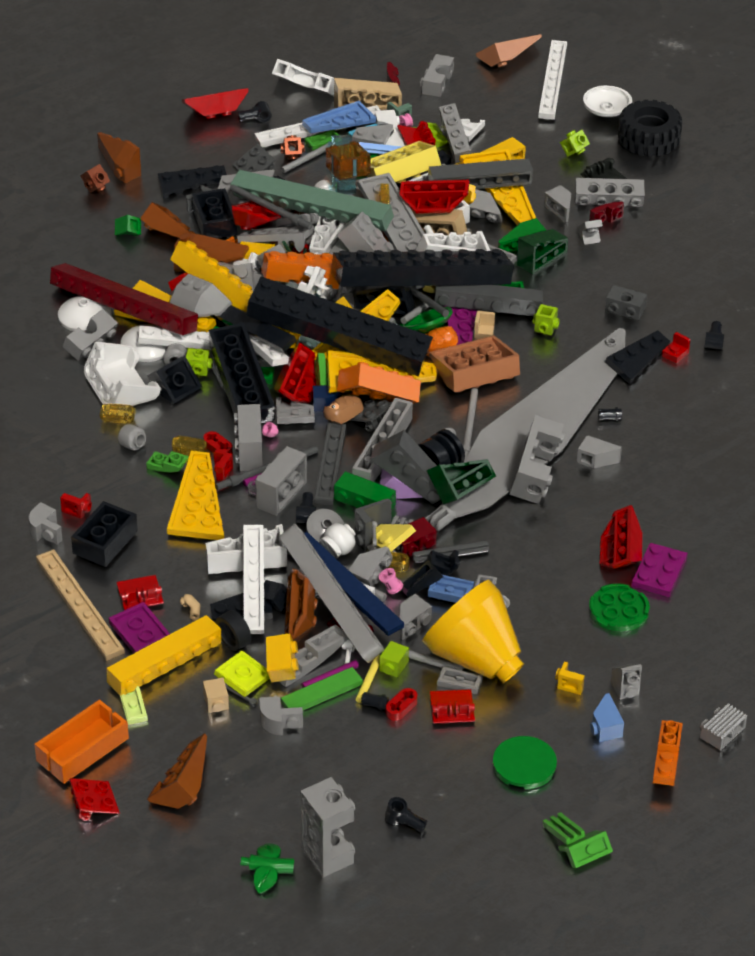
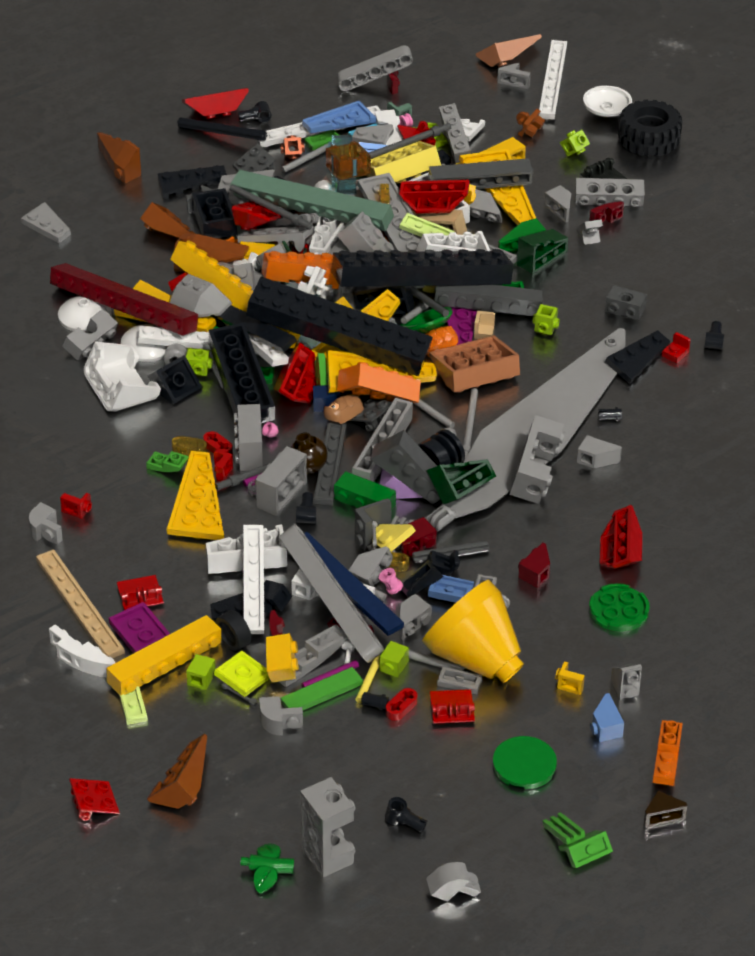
orange piece [34,699,129,784] -> none
black brick [71,501,138,567] -> none
copper brick [80,164,110,193] -> none
clear yellow beam [99,404,136,423] -> none
green panel [115,215,141,236] -> none
light grey head [118,424,146,451] -> none
tan arm [180,594,200,620] -> none
tan brick [203,678,229,713] -> none
white arch [272,59,334,97] -> none
light grey wing [276,397,315,425] -> none
dark orange wedge [284,568,318,642] -> none
light grey dish [306,509,344,544] -> none
white piece [320,523,356,559] -> none
tan wedge [334,78,402,110] -> none
light grey arch [420,54,454,97] -> none
magenta plate [632,543,688,597] -> none
light grey brick [700,703,747,751] -> none
none -> light grey wing [21,202,71,243]
none -> white slope [49,625,115,678]
none -> black axle [177,117,268,141]
none -> lime brick [186,654,216,690]
none -> dark red slope [269,610,285,636]
none -> dark brown brick [291,432,328,474]
none -> light grey beam [337,45,413,91]
none -> dark grey bar [359,123,451,163]
none -> yellowish green tile [399,213,454,237]
none -> light grey bar [415,399,455,428]
none -> light grey brick [426,862,481,902]
none -> light grey slope [498,63,531,89]
none -> dark orange hips [516,109,546,138]
none -> dark red slope [518,542,550,588]
none -> dark brown slope [643,791,688,828]

